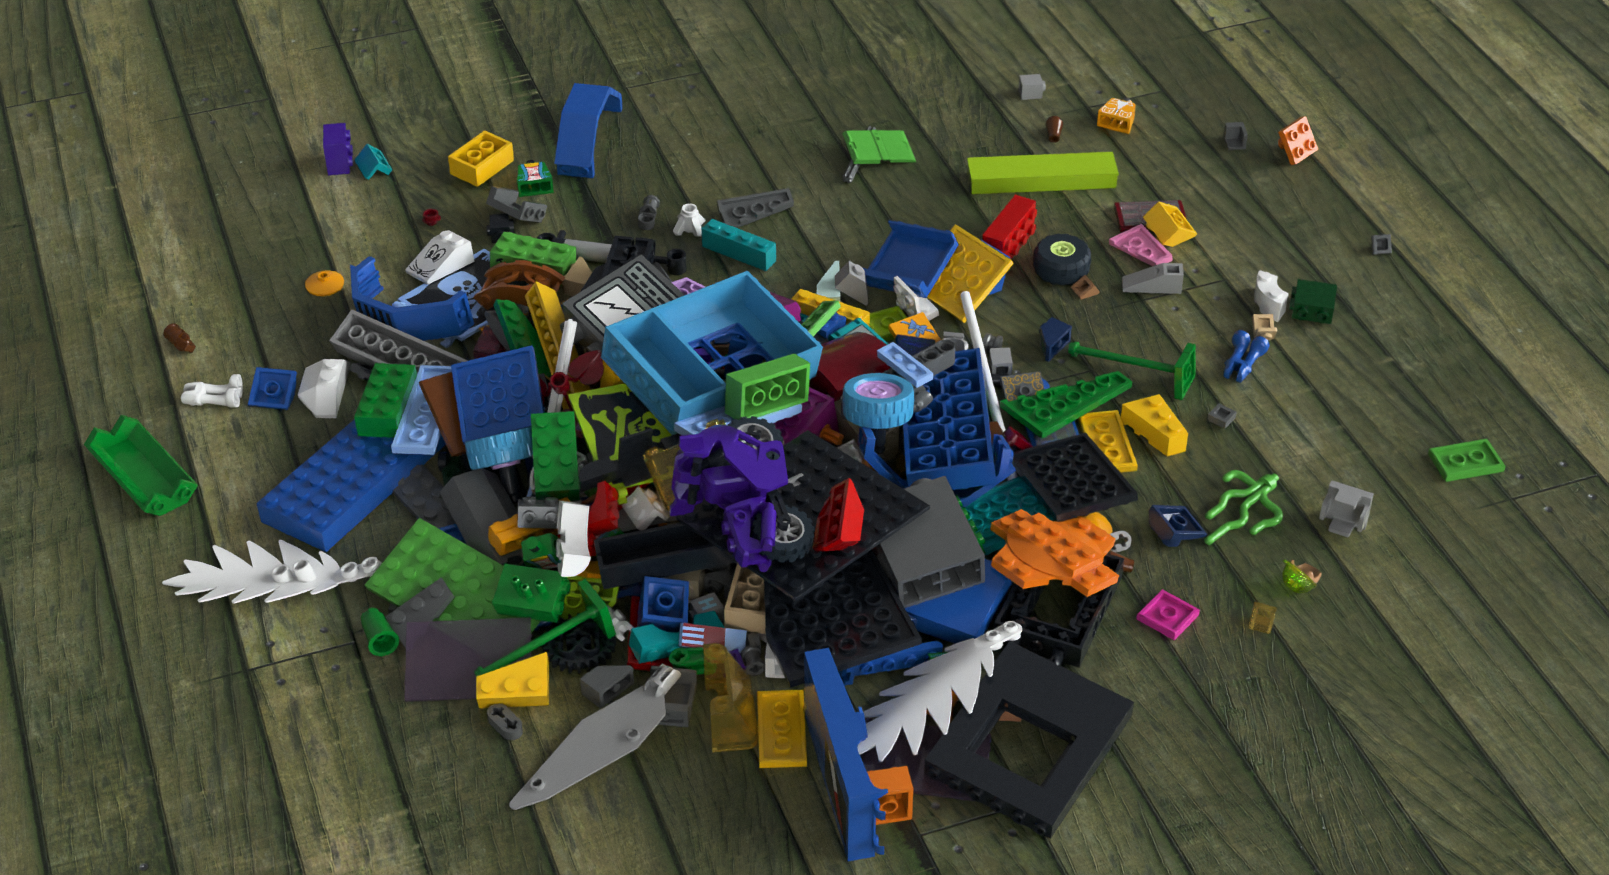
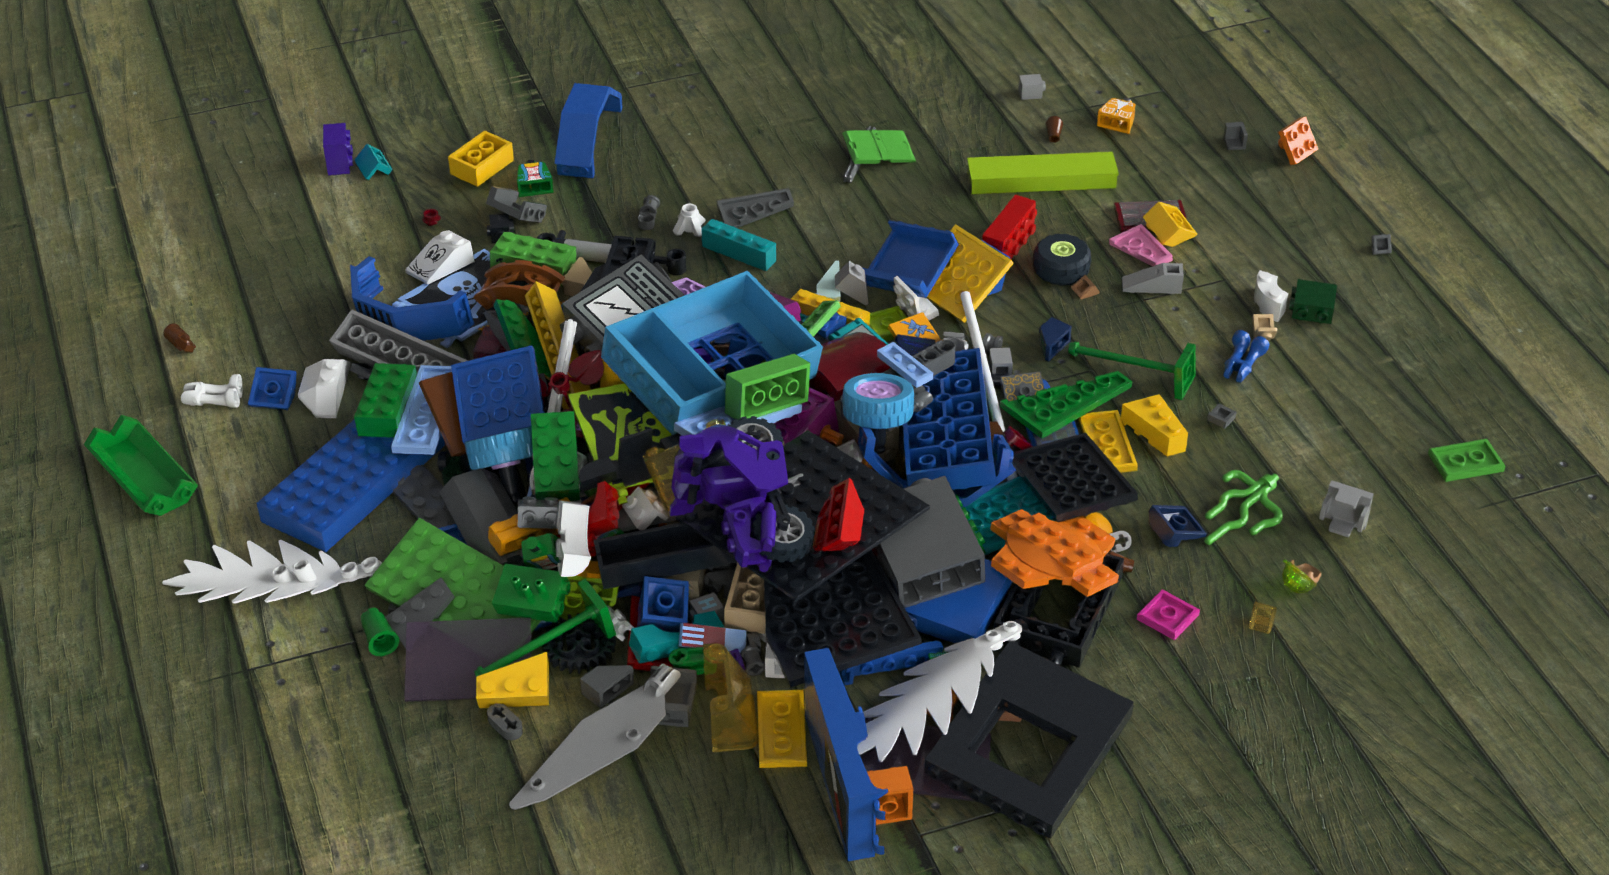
light orange dish [305,270,344,296] -> none

